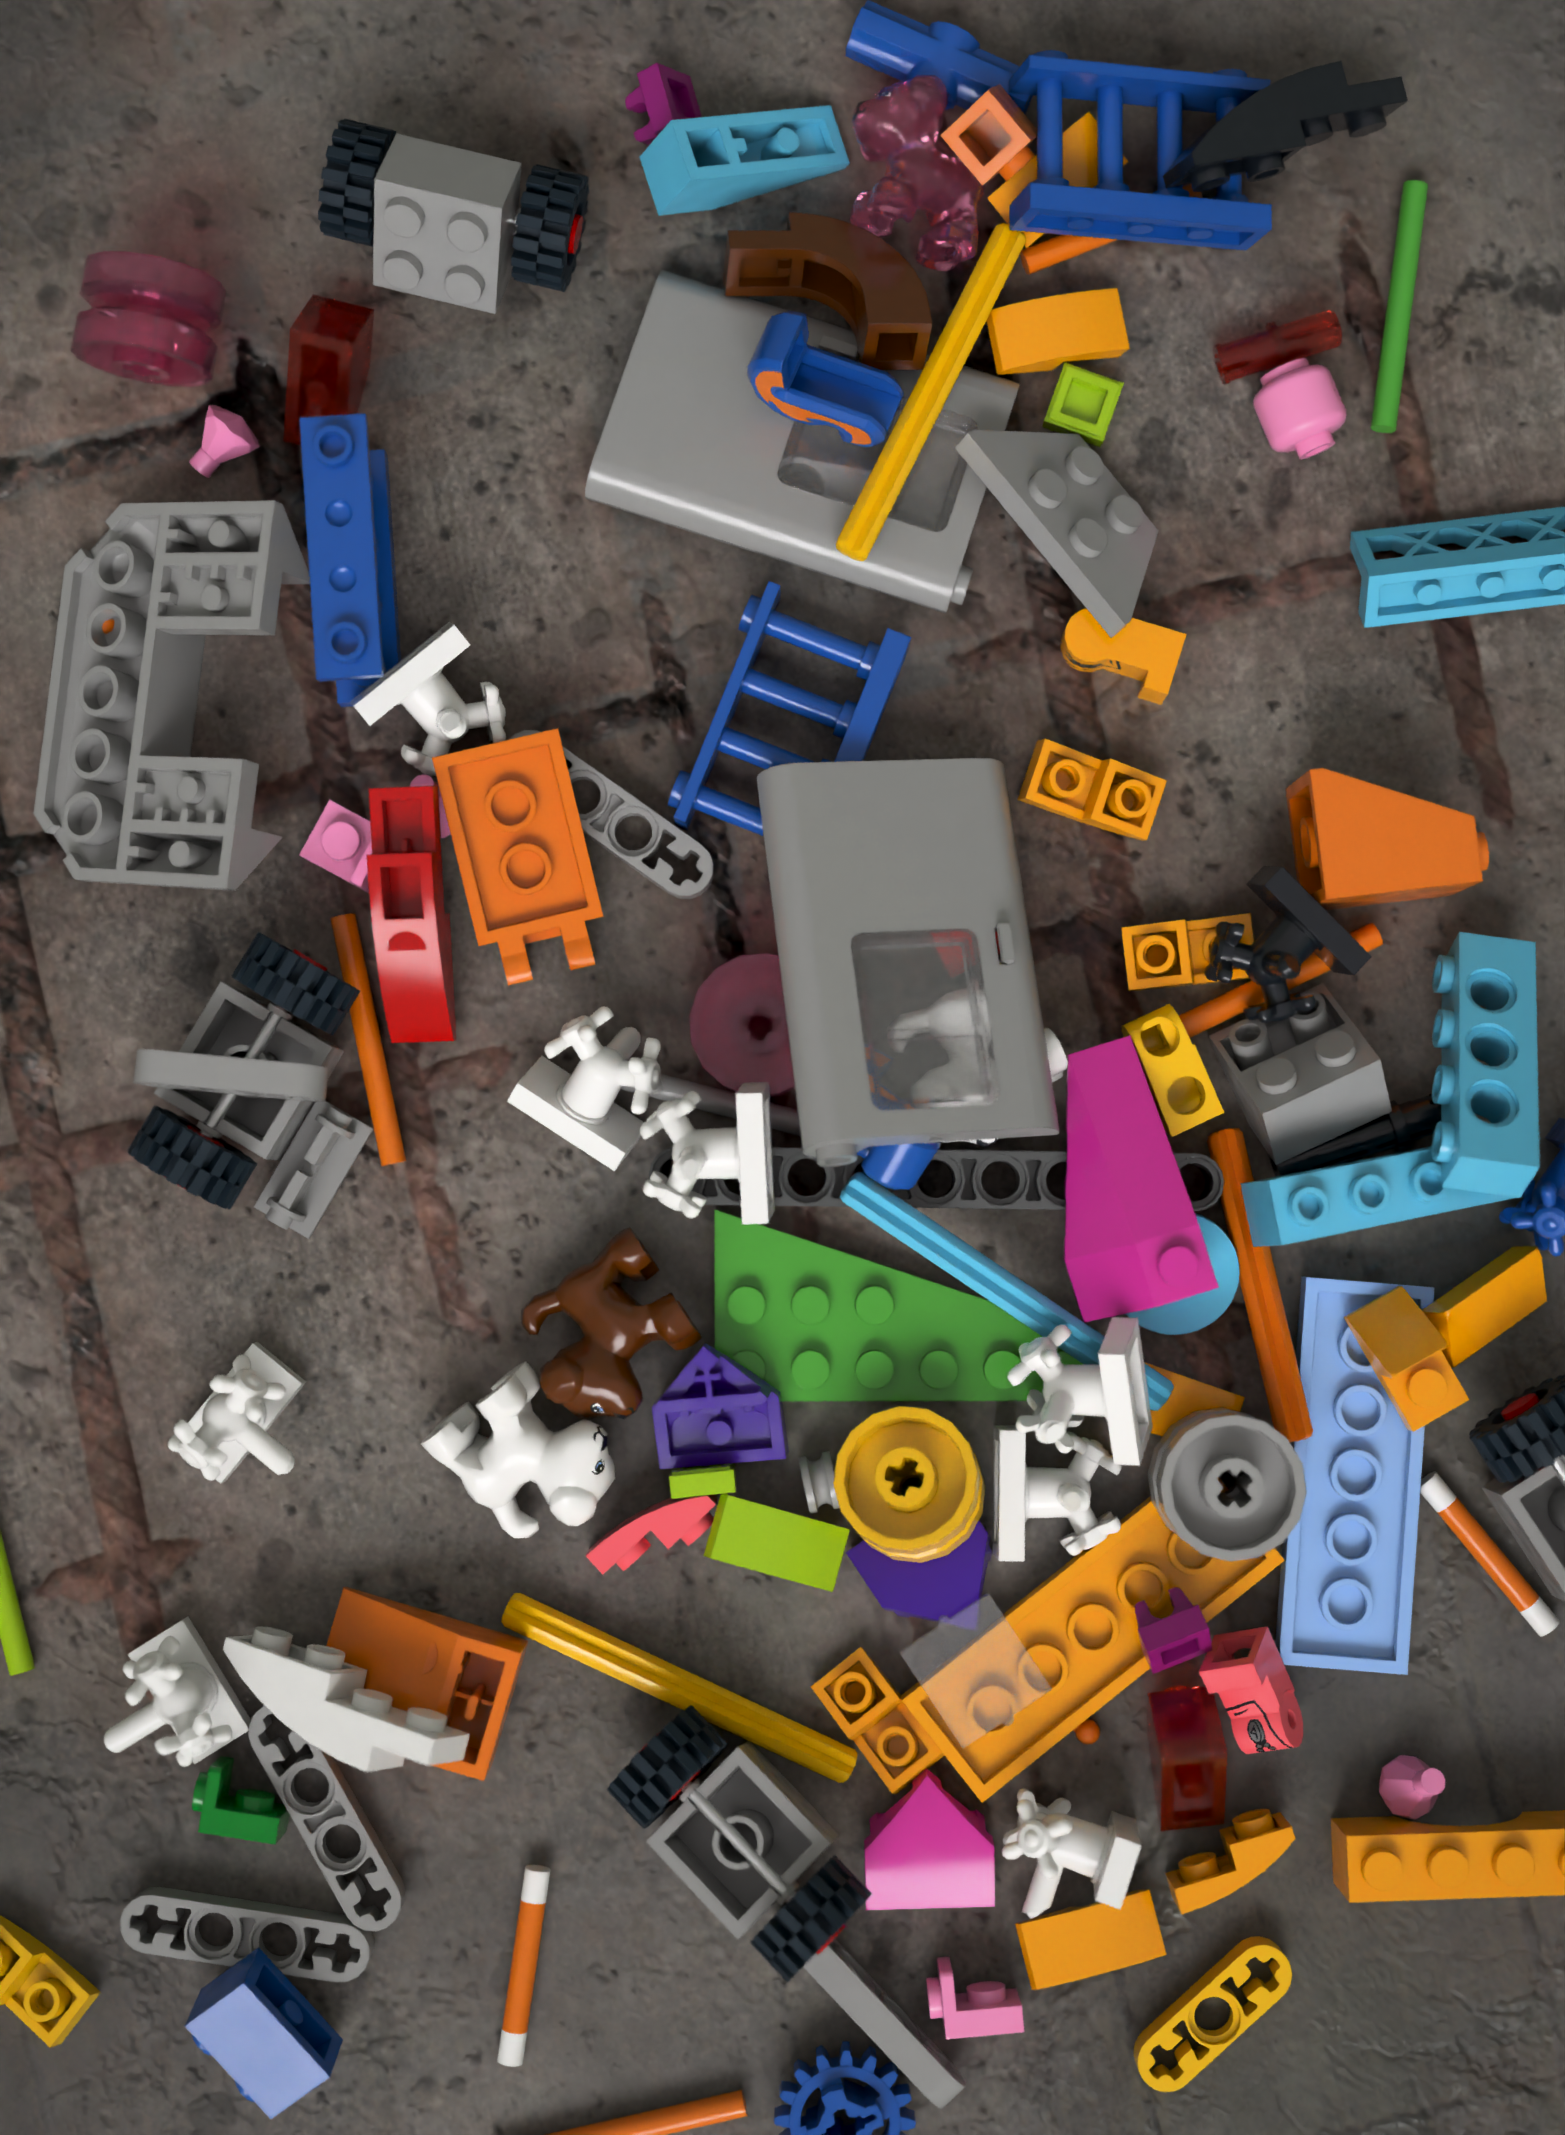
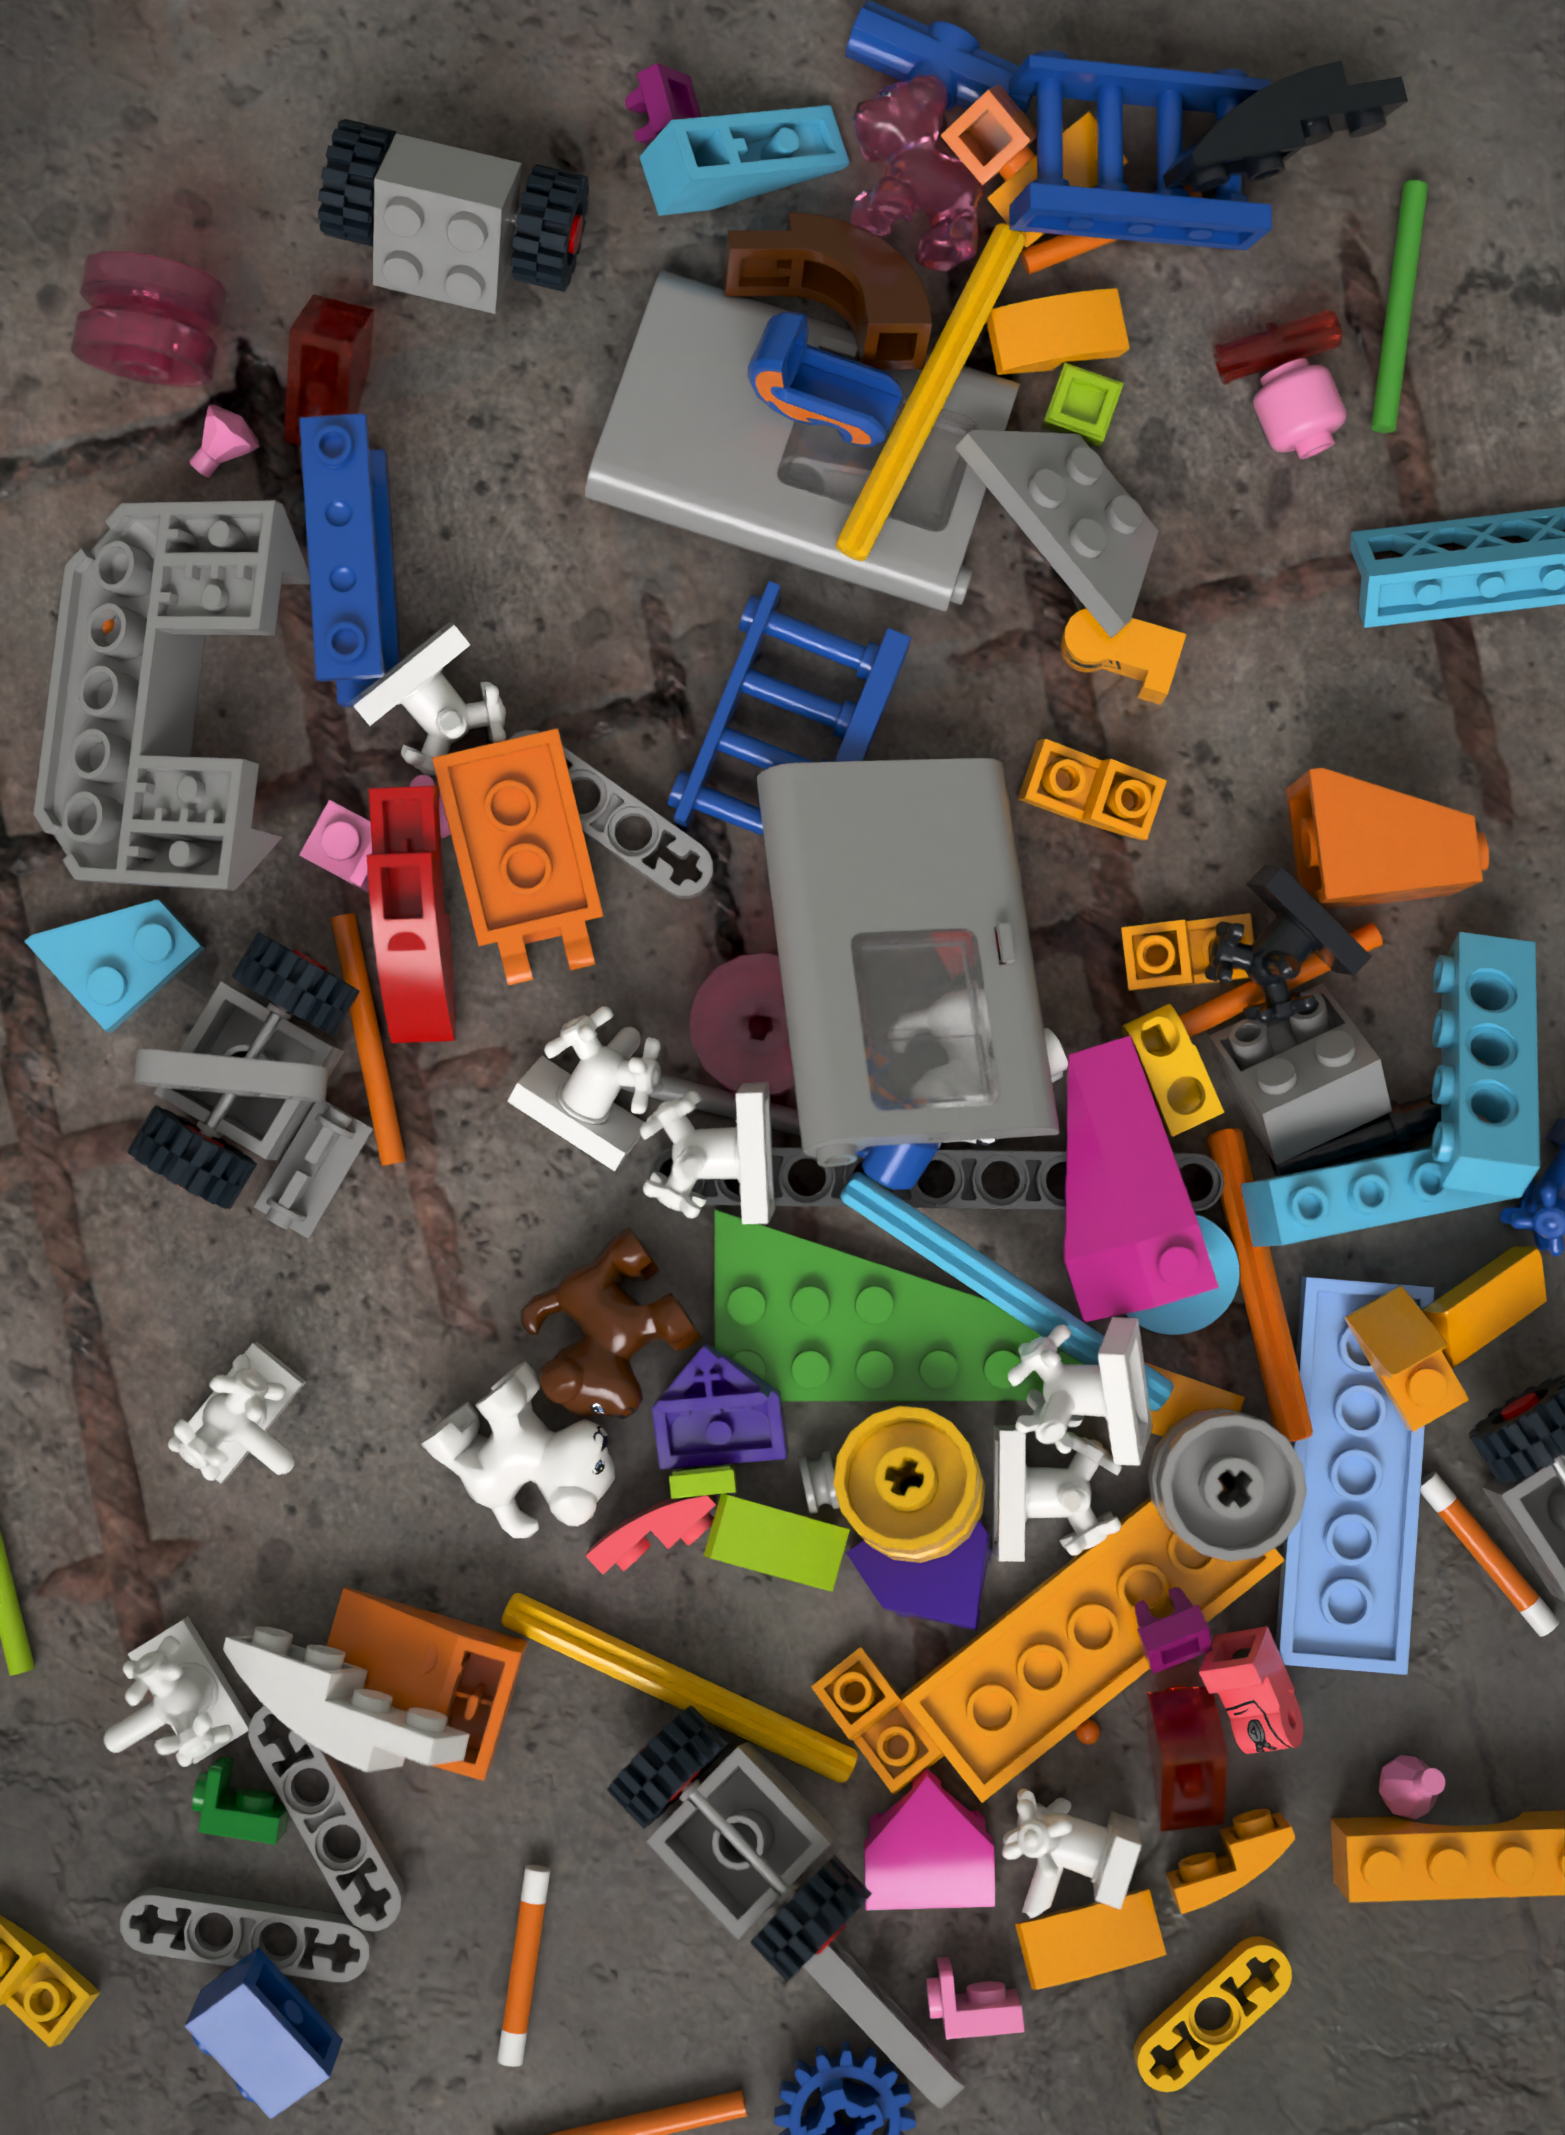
clear piece [900,1592,1052,1749] -> none
none -> medium azure wing [24,899,205,1033]

